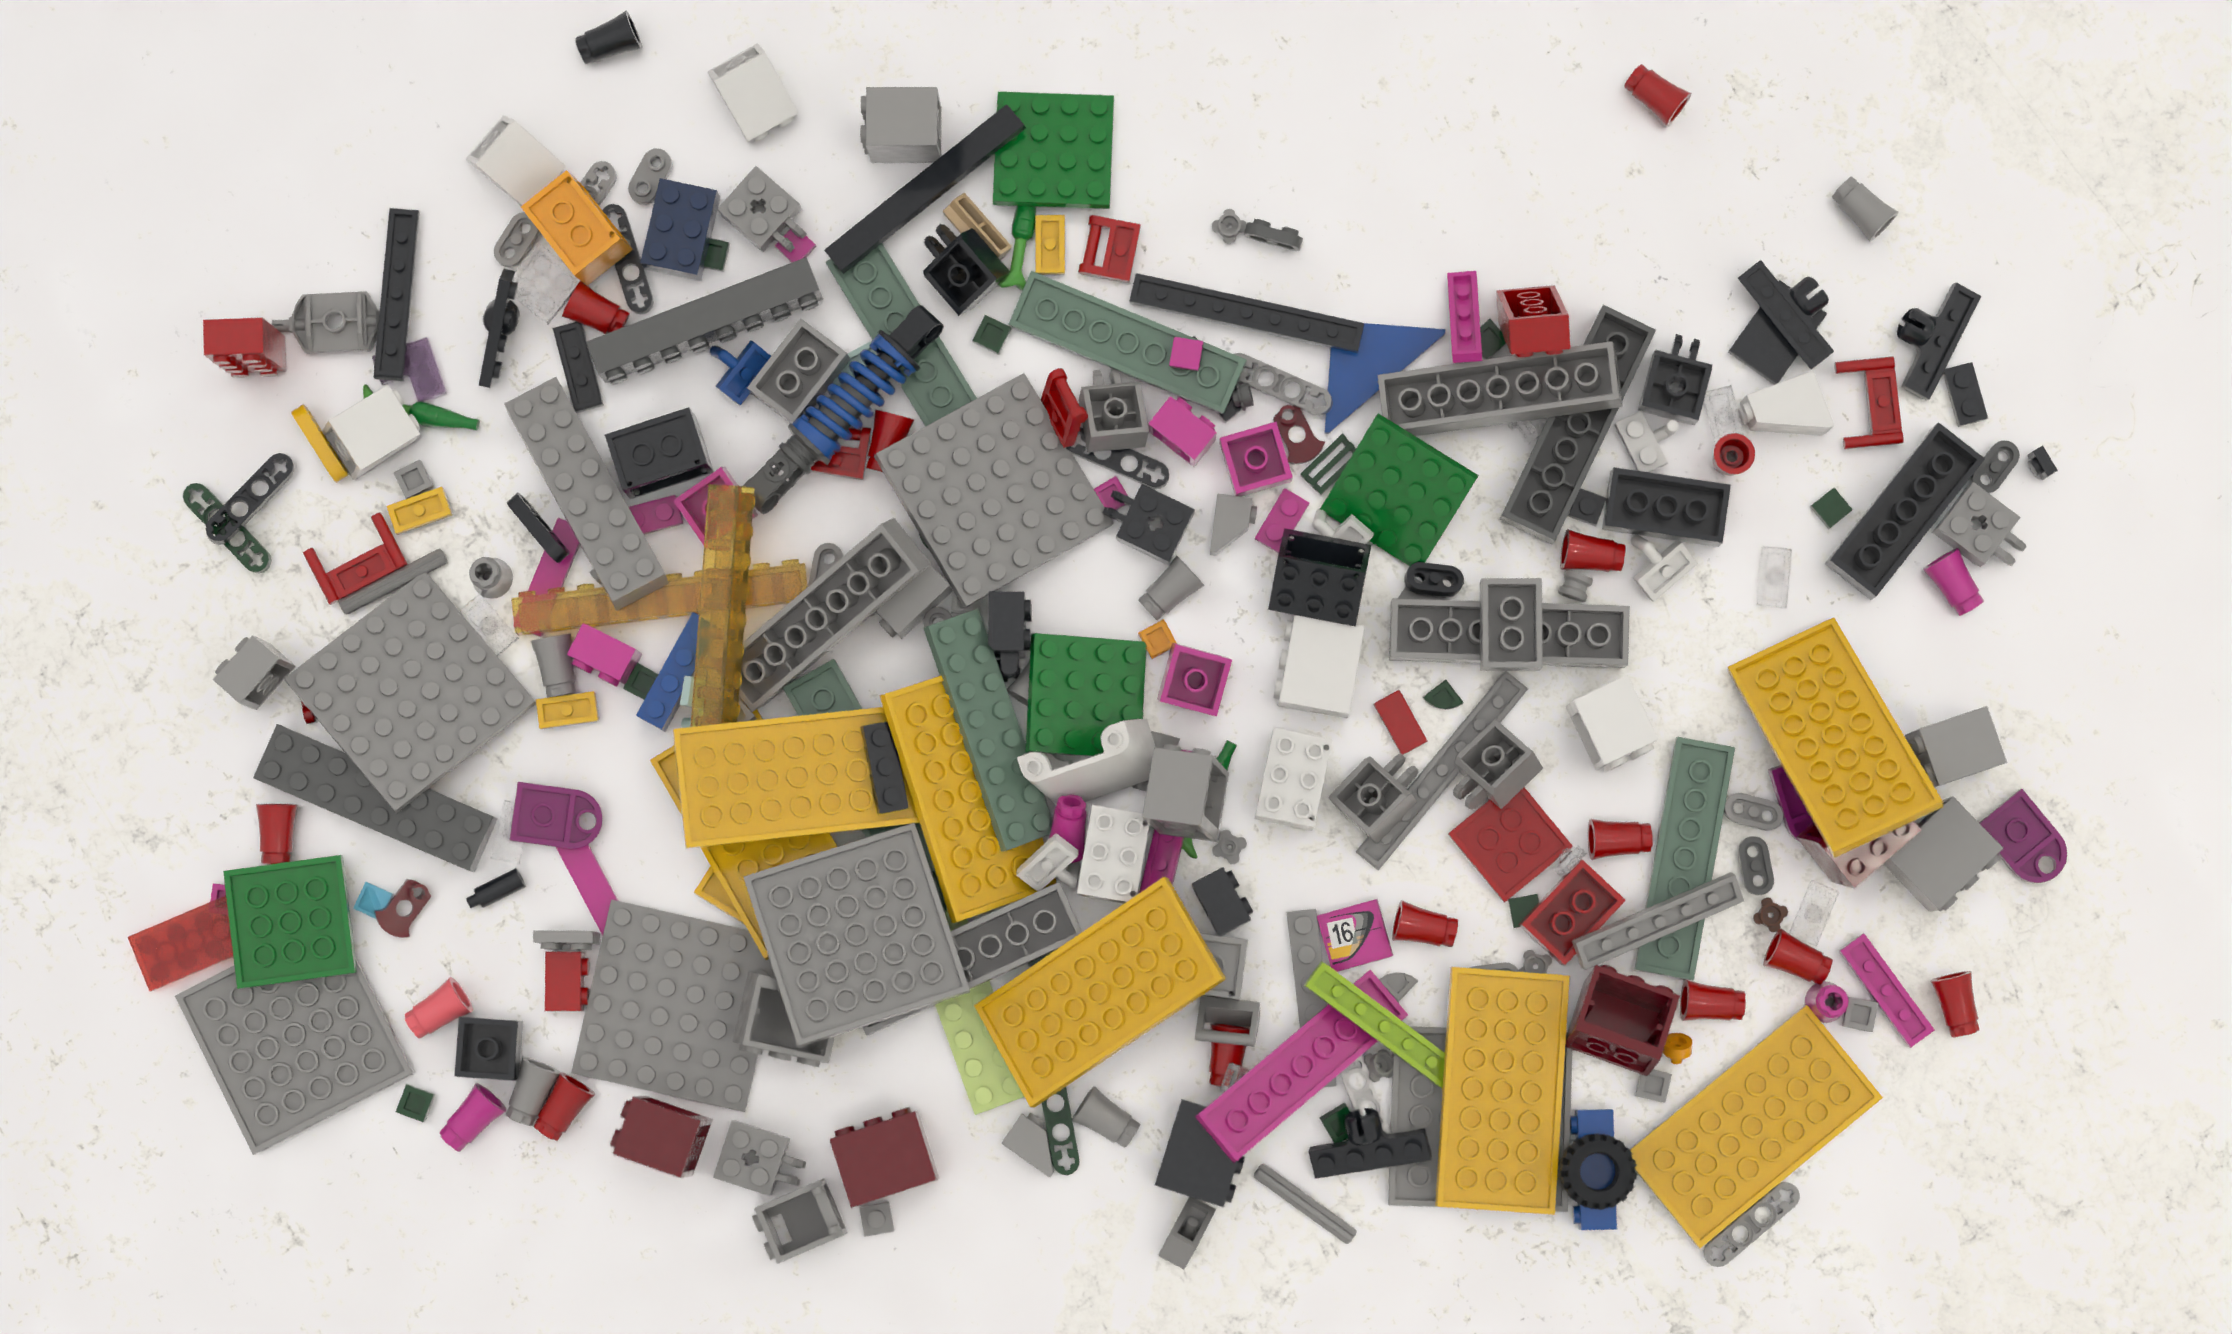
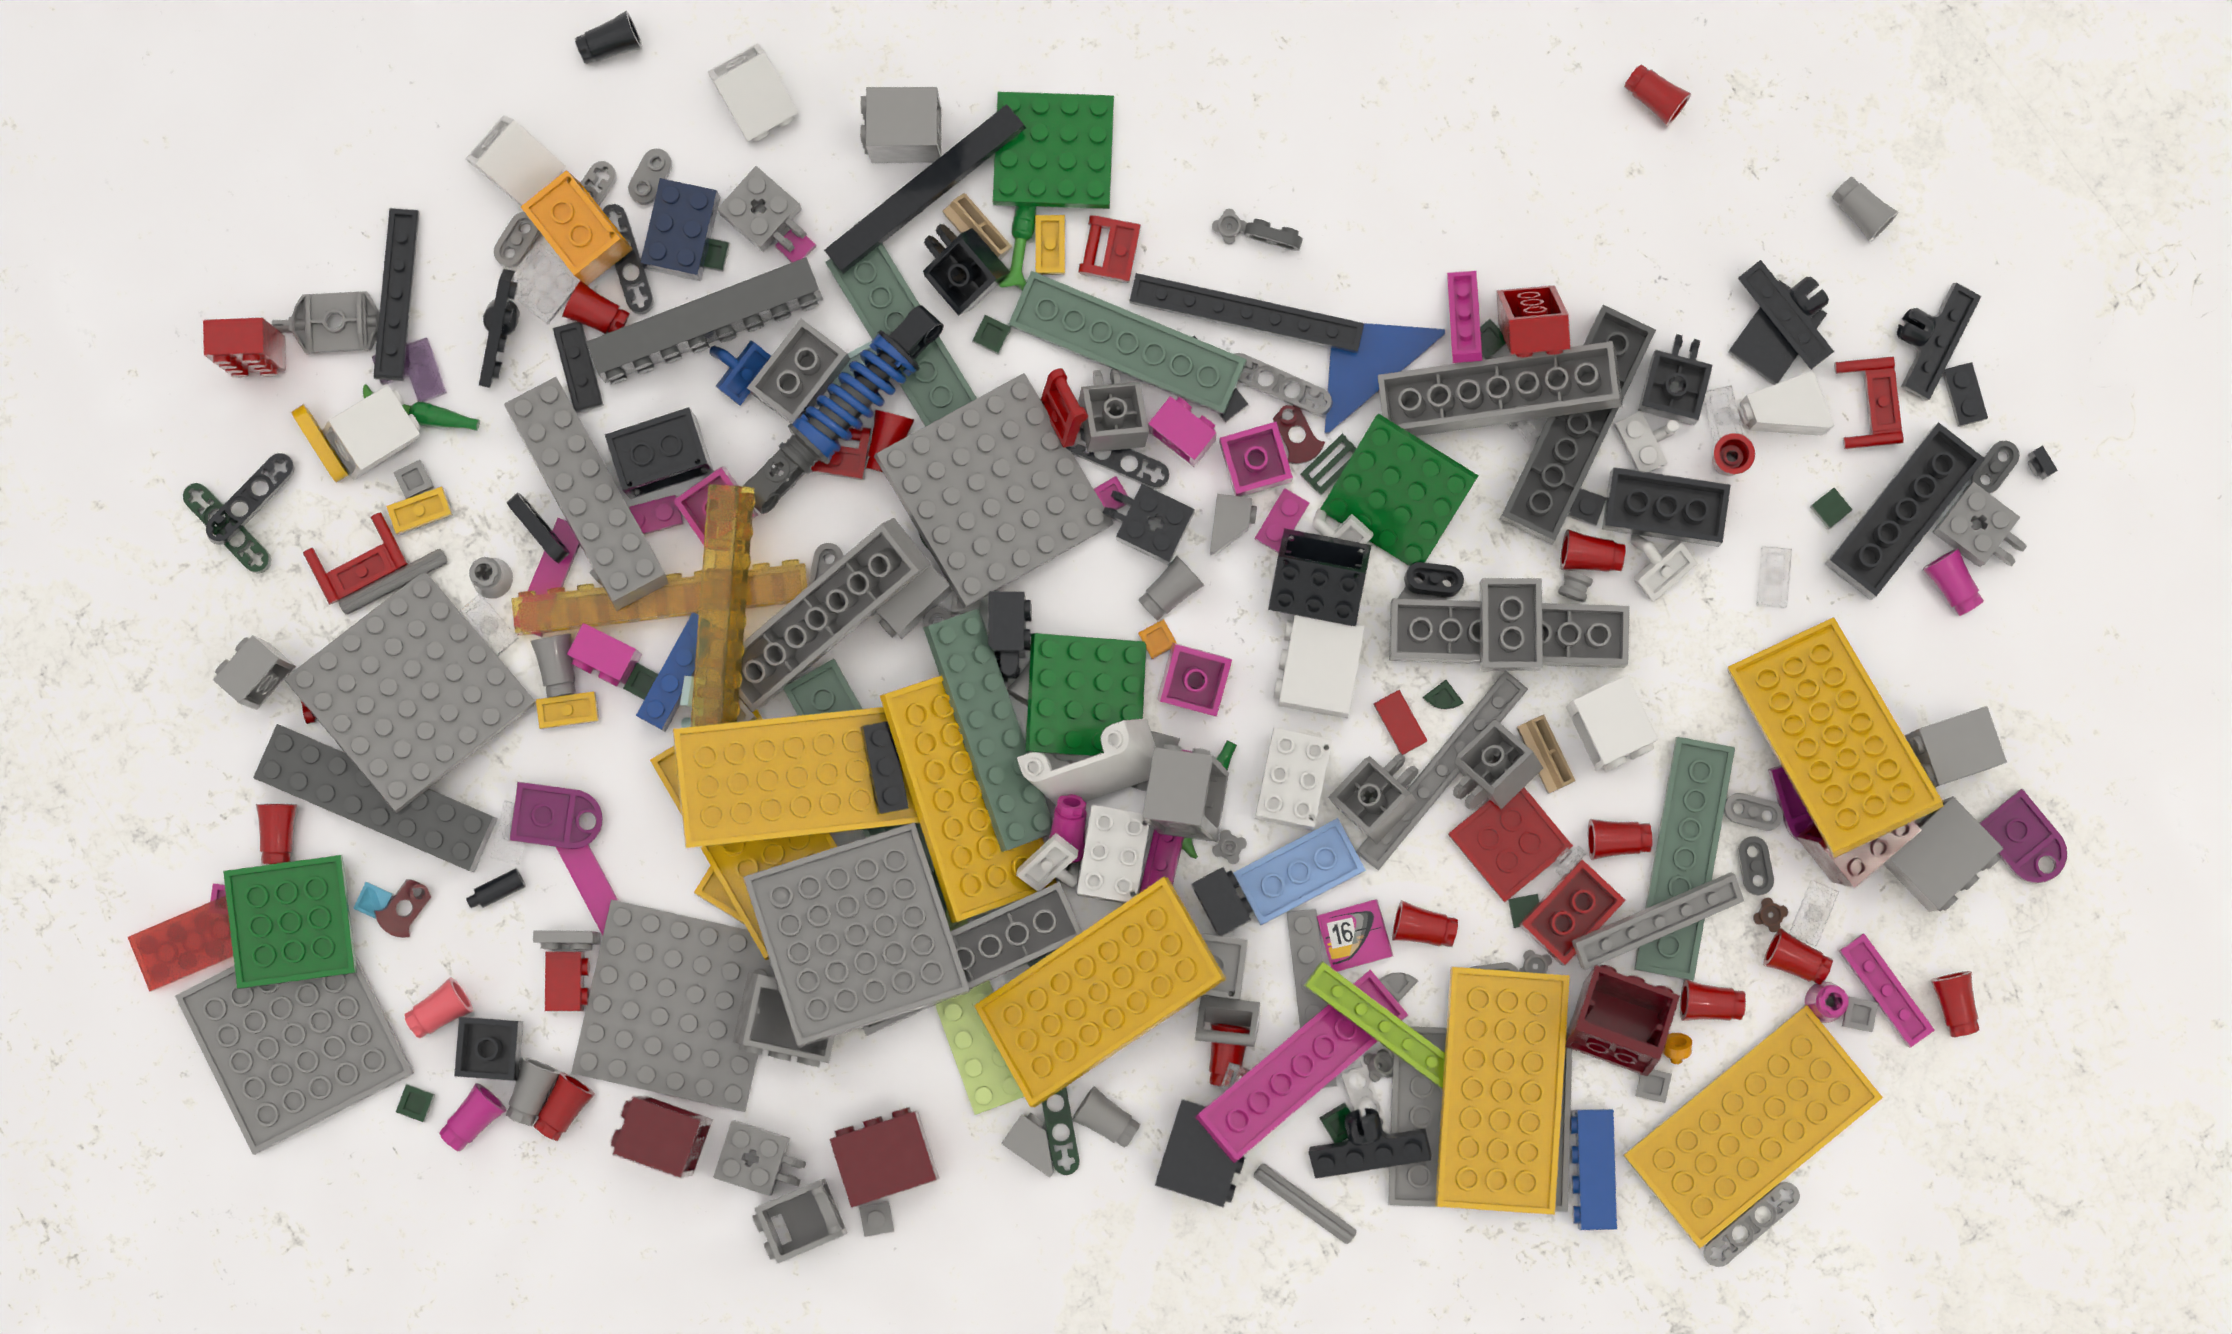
light grey slope [1158,1197,1216,1270] -> none
dark pink tile [1169,337,1204,371] -> none
dark grey plate [1232,382,1254,411] -> none
black tyre [1559,1134,1637,1210] -> none
none -> light blue plate [1233,818,1366,925]
none -> tan piece [1517,715,1575,794]

